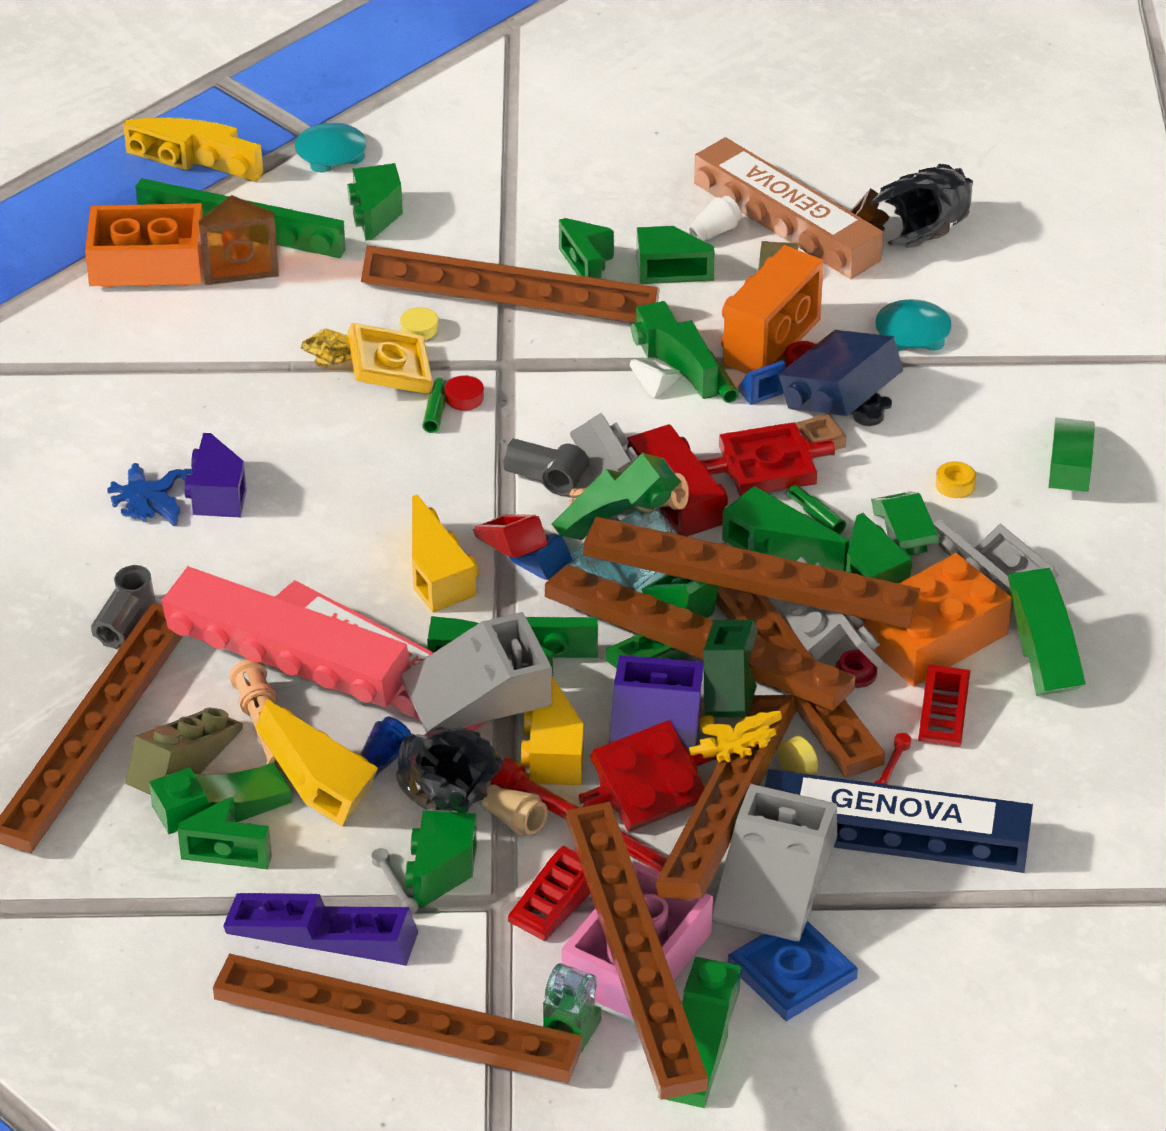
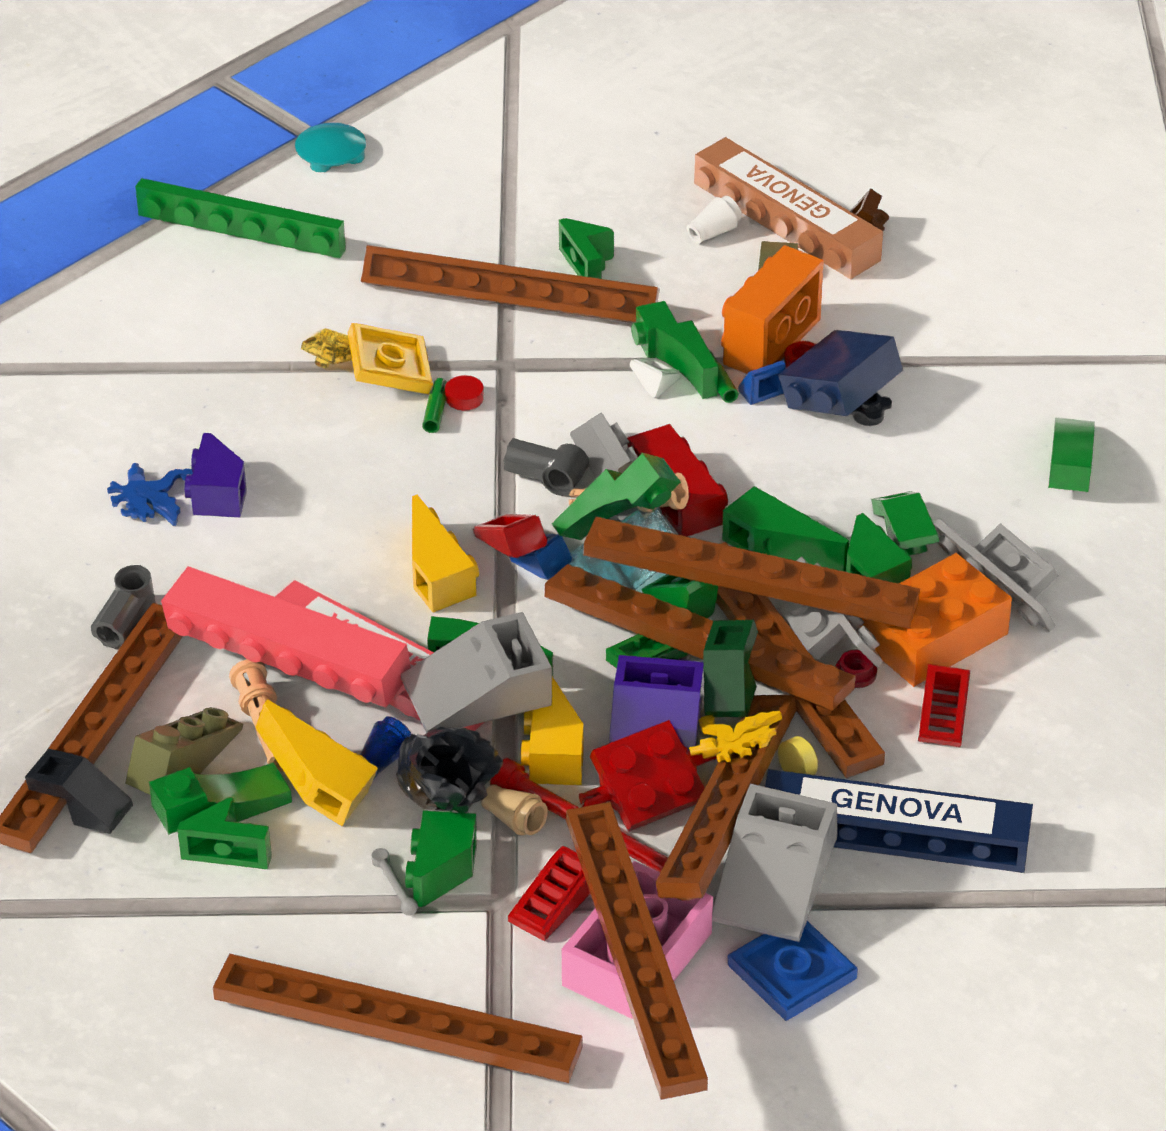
orange brick [85,203,205,287] -> none
yellow slope [123,118,263,182] -> none
clear orange slope [198,195,279,285] -> none
dark purple slope [223,893,418,966] -> none
green slope [347,163,403,241] -> none
light yellow tile [400,307,438,341] -> none
green plate [526,617,598,658] -> none
clear light blue leg [543,963,602,1053] -> none
green slope [636,226,715,284] -> none
green slope [658,956,741,1108] -> none
red plate [702,422,835,497] -> none
green pin [788,485,846,534] -> none
medium nougat tile [796,414,846,450] -> none
black head [871,164,973,248] -> none
red hinge [874,733,911,785] -> none
teal dish [875,299,951,351] -> none
yellow tile [935,461,976,498] -> none
green slope [1008,567,1086,696] -> none
none -> black slope [25,748,133,834]

